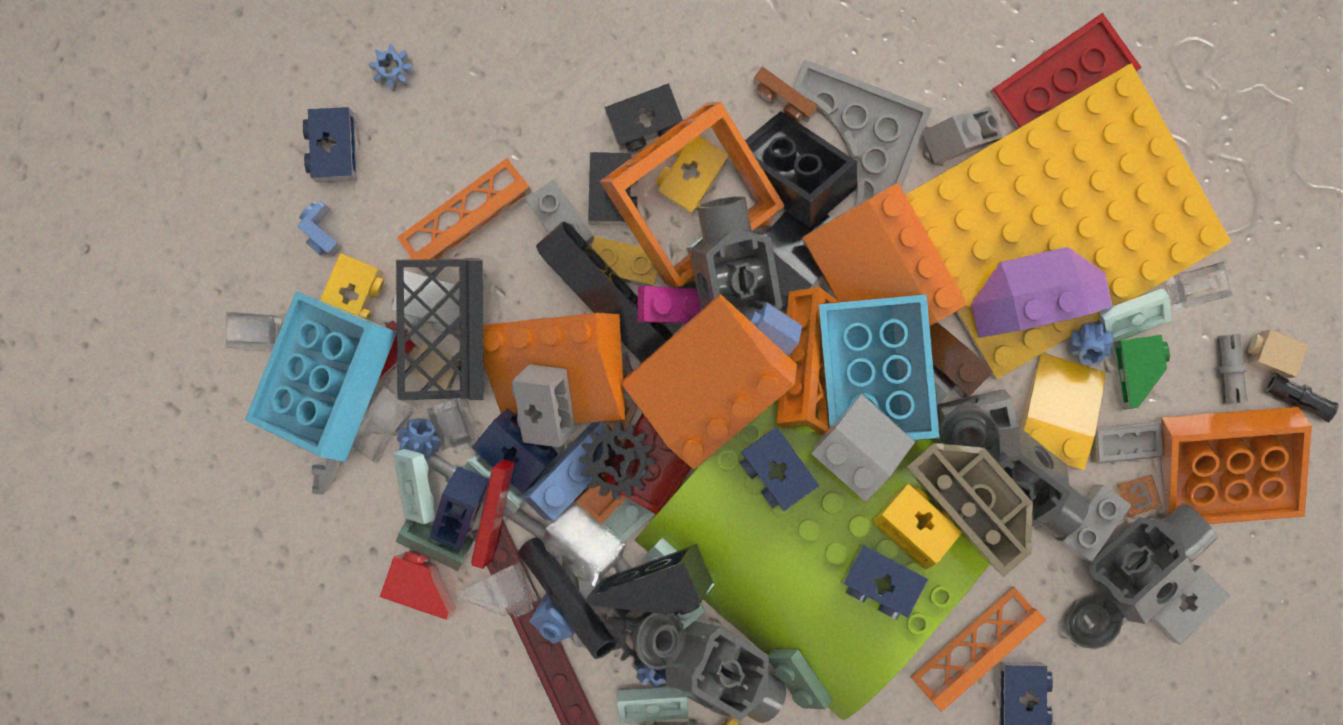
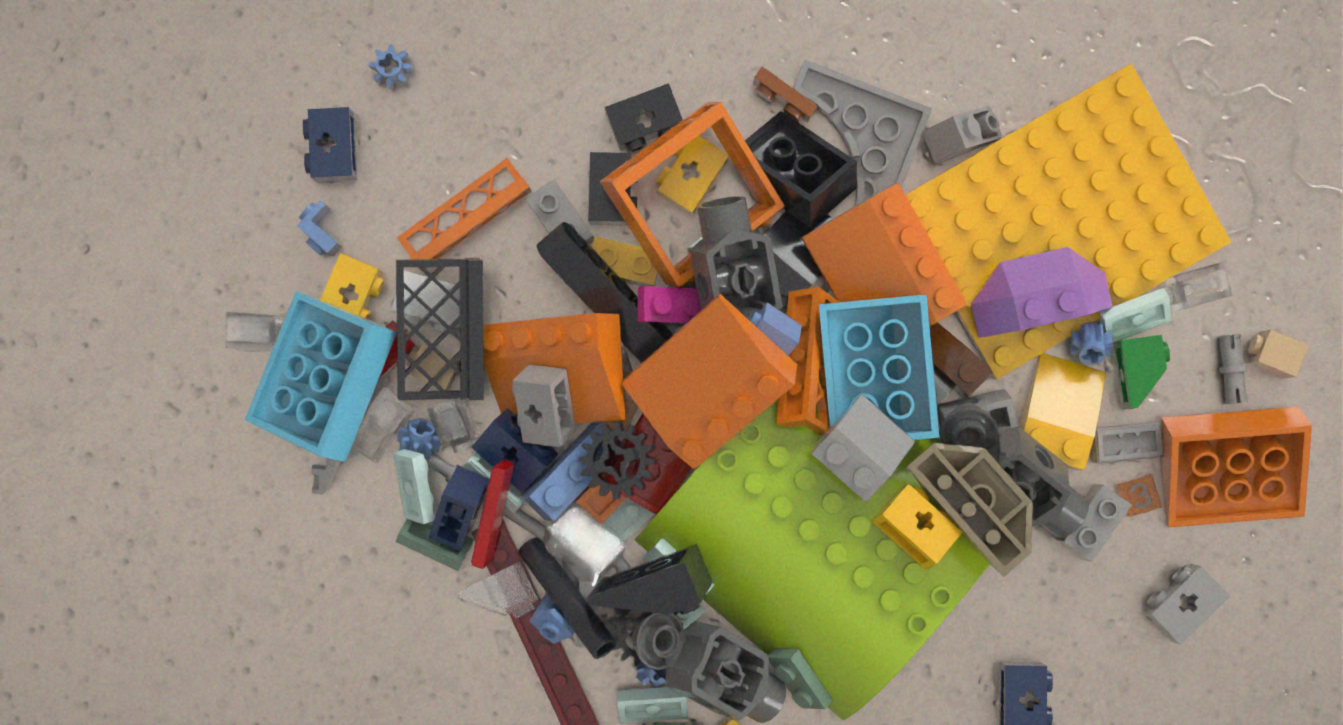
red slope [379,550,456,620] -> none
dark blue brick [739,427,819,511] -> none
dark blue brick [840,544,928,620] -> none
orange fence [910,586,1046,712] -> none
red tile [990,12,1142,129] -> none
dark grey brick [1066,503,1218,649] -> none
black pin [1265,373,1339,423] -> none

